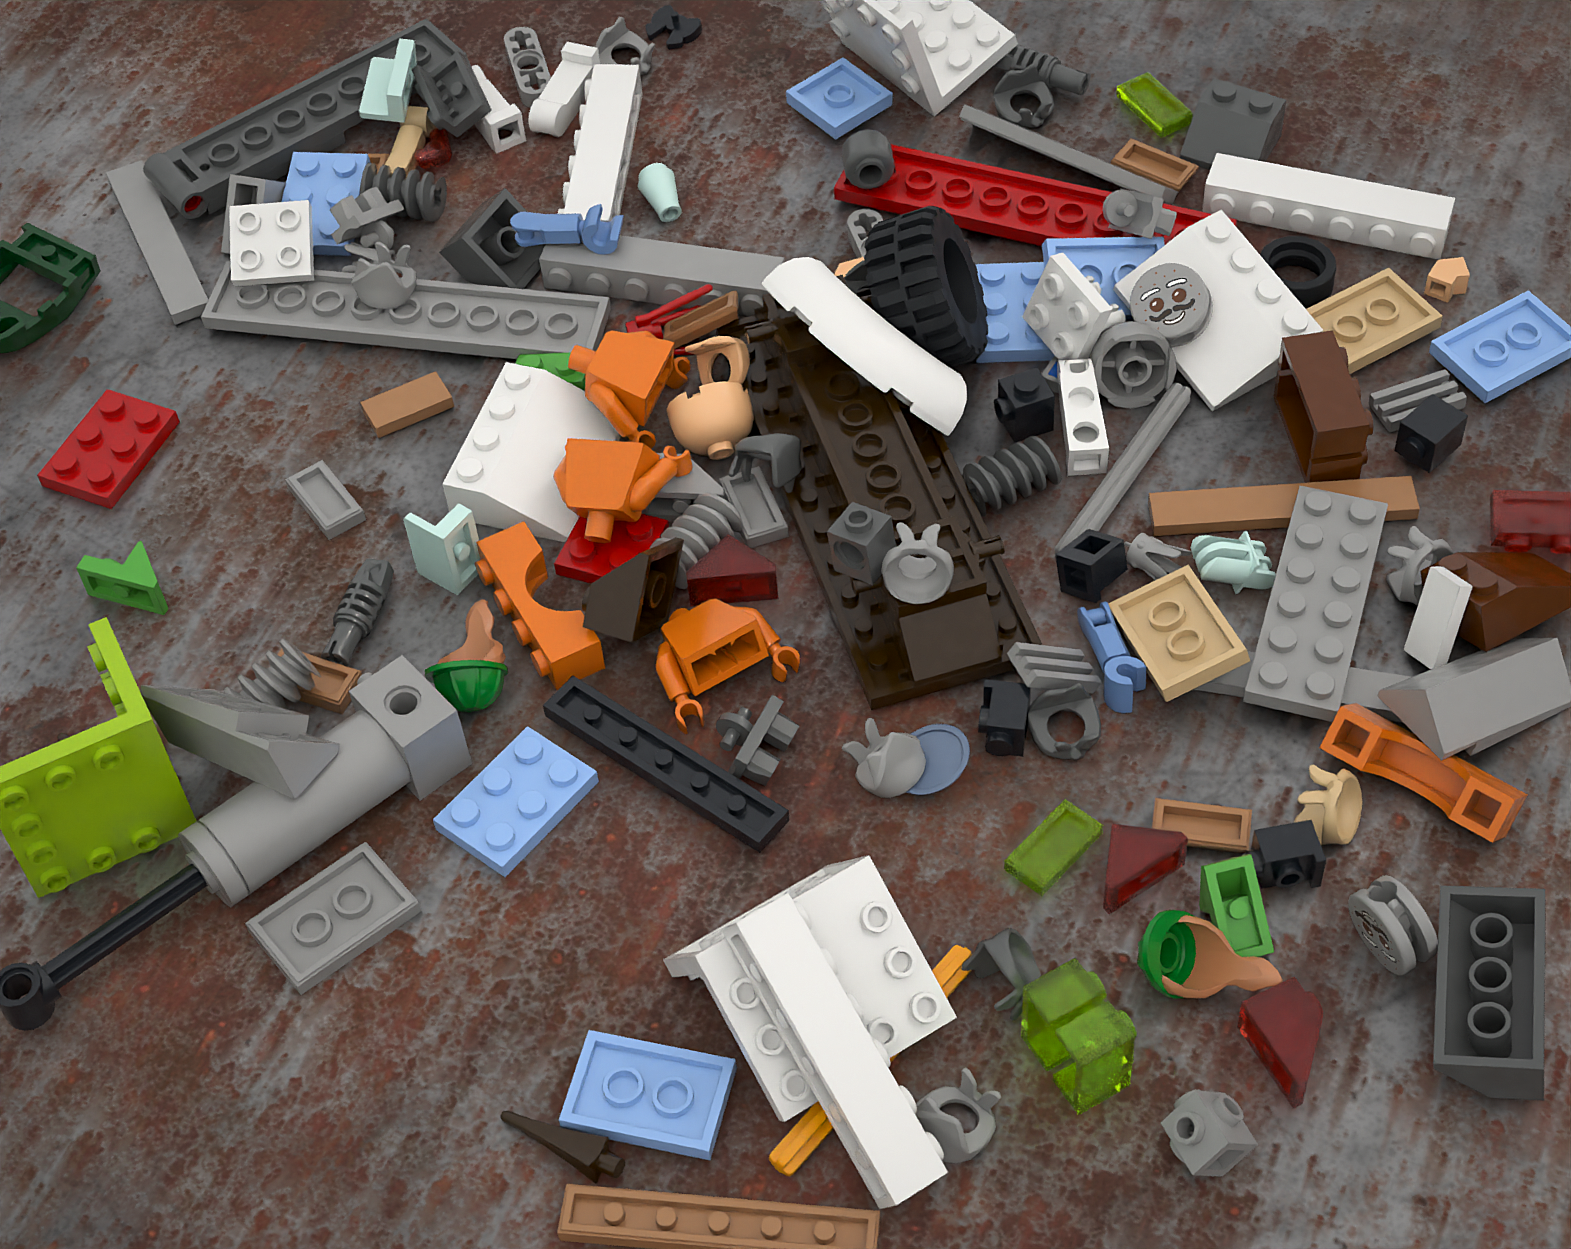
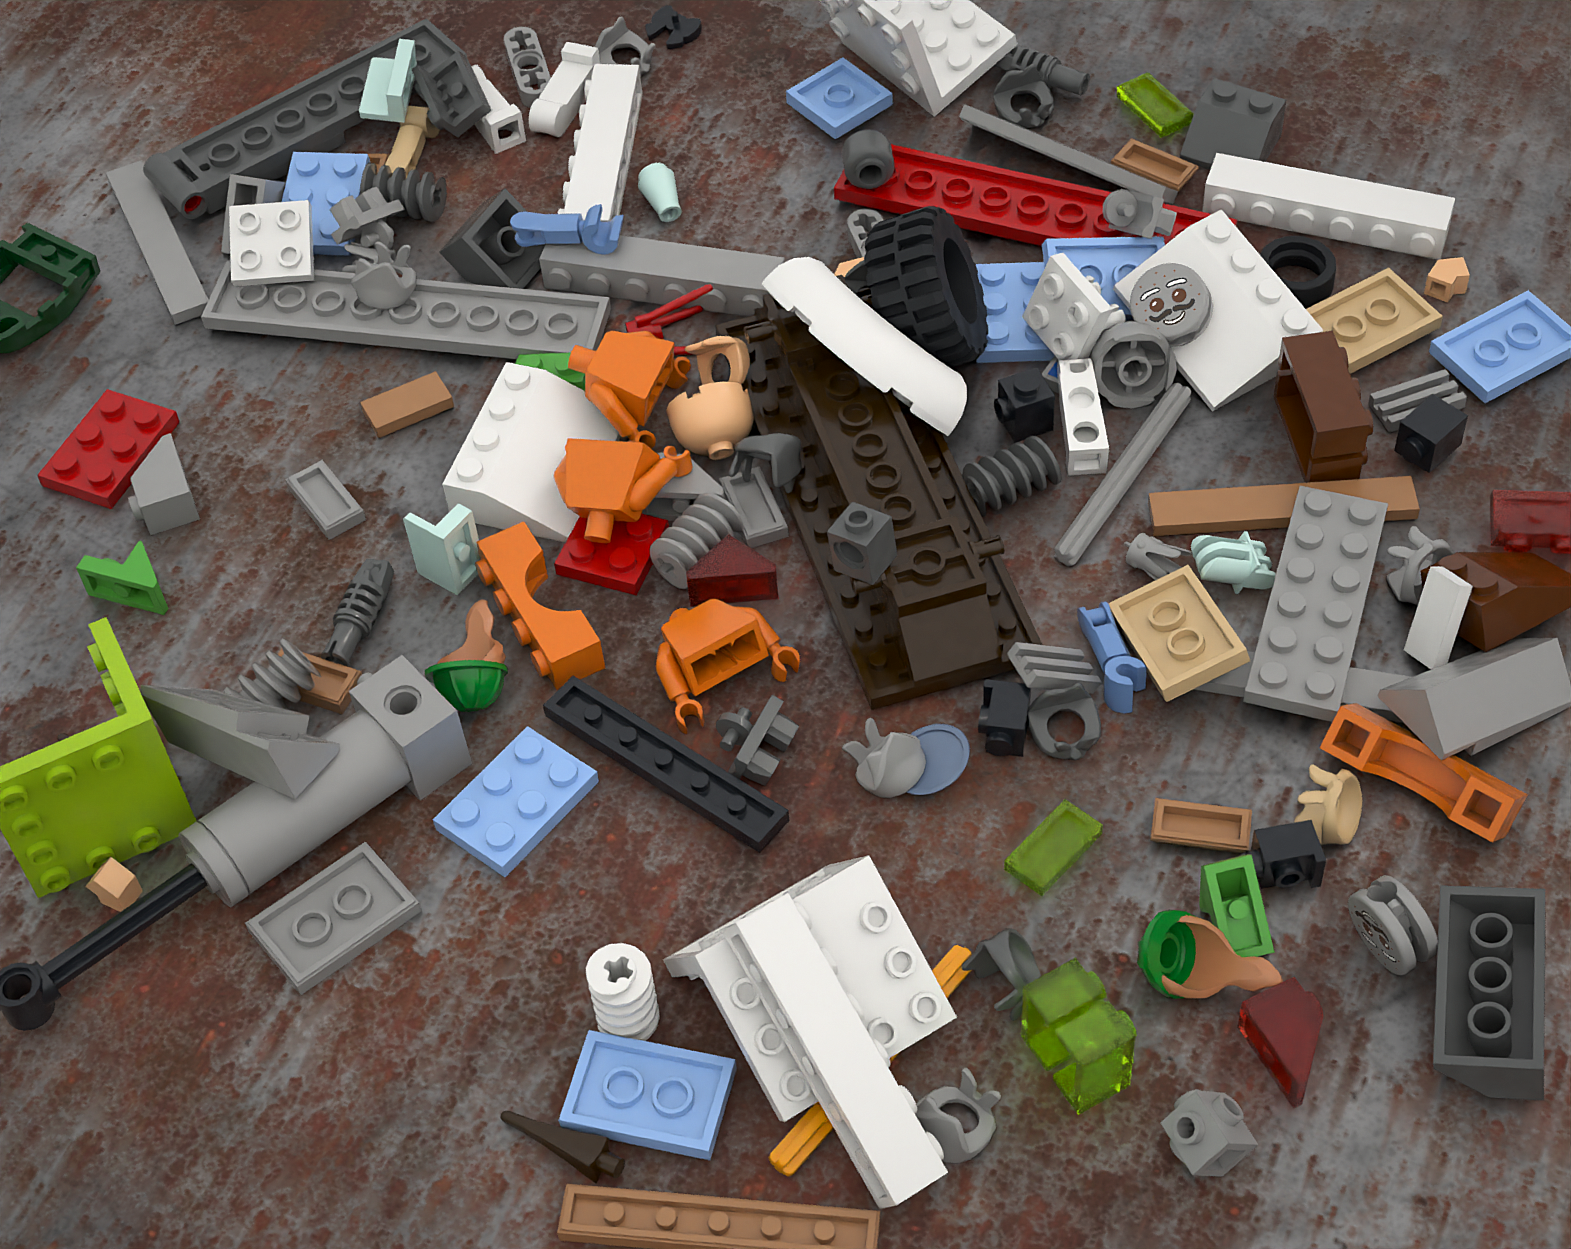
clear red arm [415,128,452,169] -> none
dark brown slope [582,537,684,642] -> none
medium nougat tile [663,290,738,349] -> none
light grey piece [881,522,954,604] -> none
black brick [1055,529,1128,603] -> none
clear red slope [1103,824,1188,915] -> none
none -> light nougat piece [85,857,143,912]
none -> light grey slope [128,433,200,535]
none -> white piece [586,943,660,1041]

